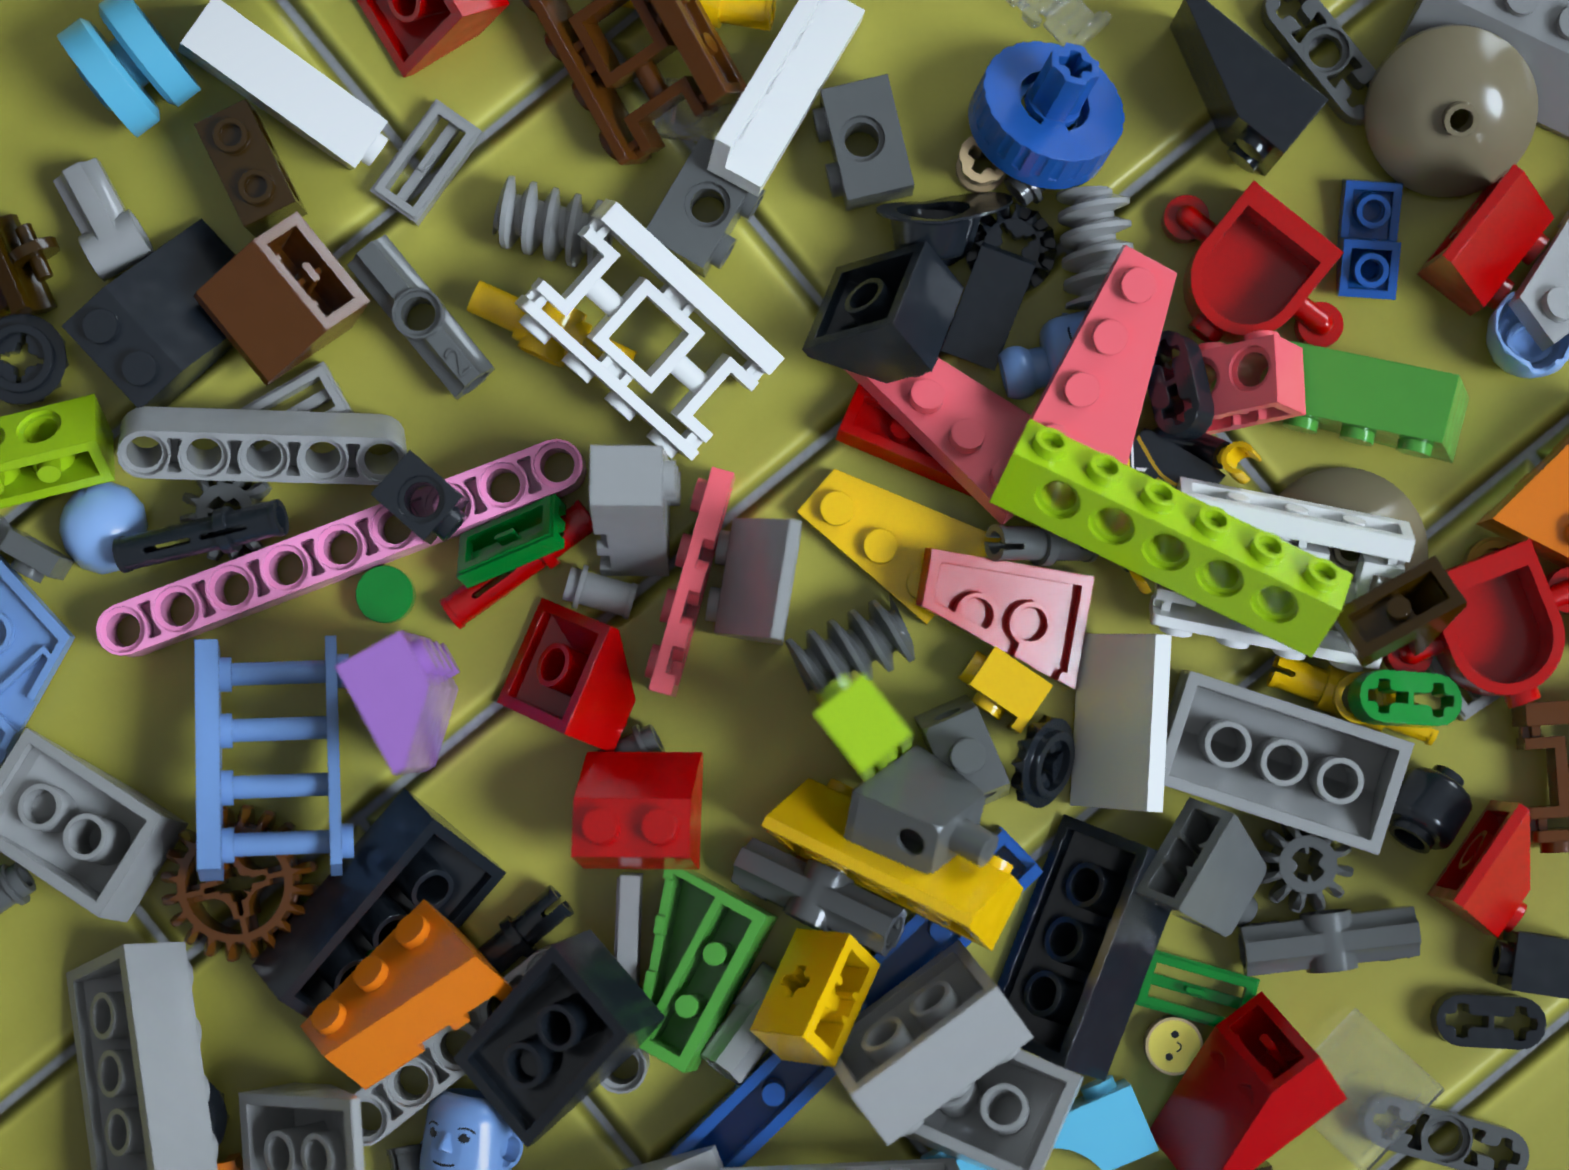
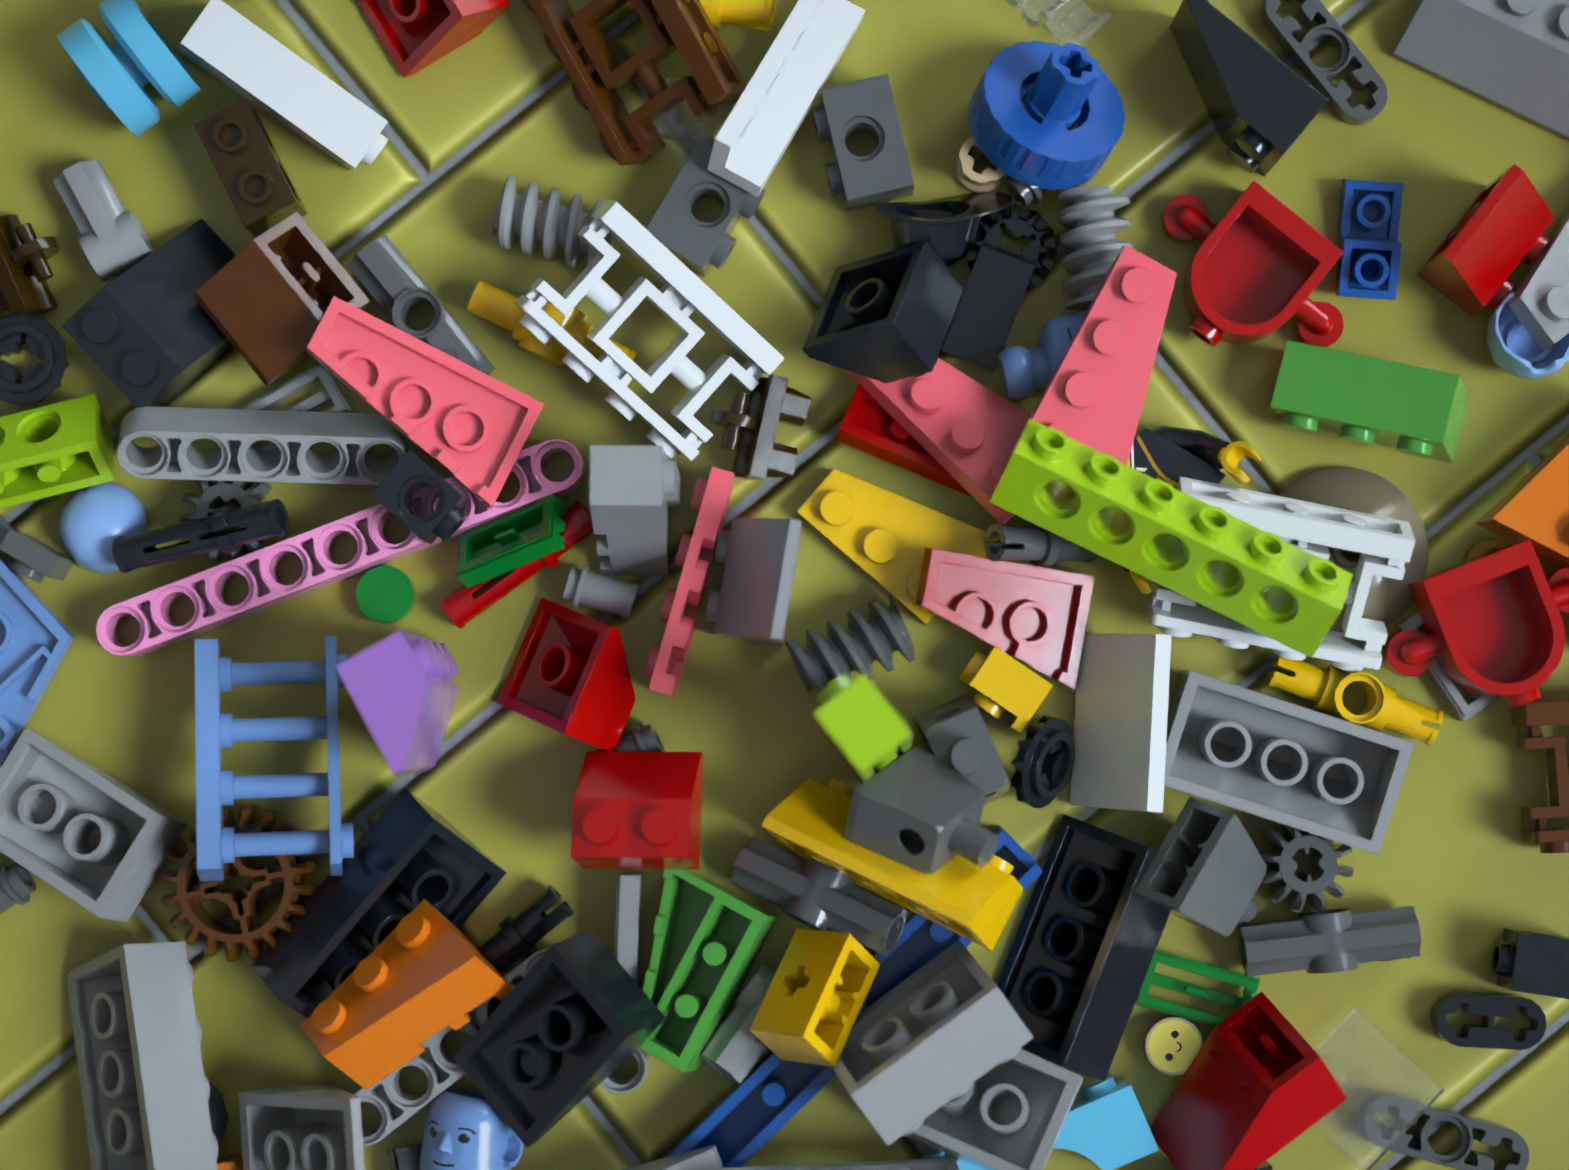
light grey tile [370,99,484,227] -> none
black beam [1148,330,1214,440] -> none
coral brick [1172,330,1306,435] -> none
dark brown slope [1334,556,1467,668] -> none
green beam [1347,670,1462,728] -> none
dark tan dish [1364,24,1538,198] -> none
black head [1389,765,1473,854] -> none
red slope [1427,800,1531,938] -> none
none -> coral wing [306,296,544,510]
none -> dark brown hips [710,374,811,480]

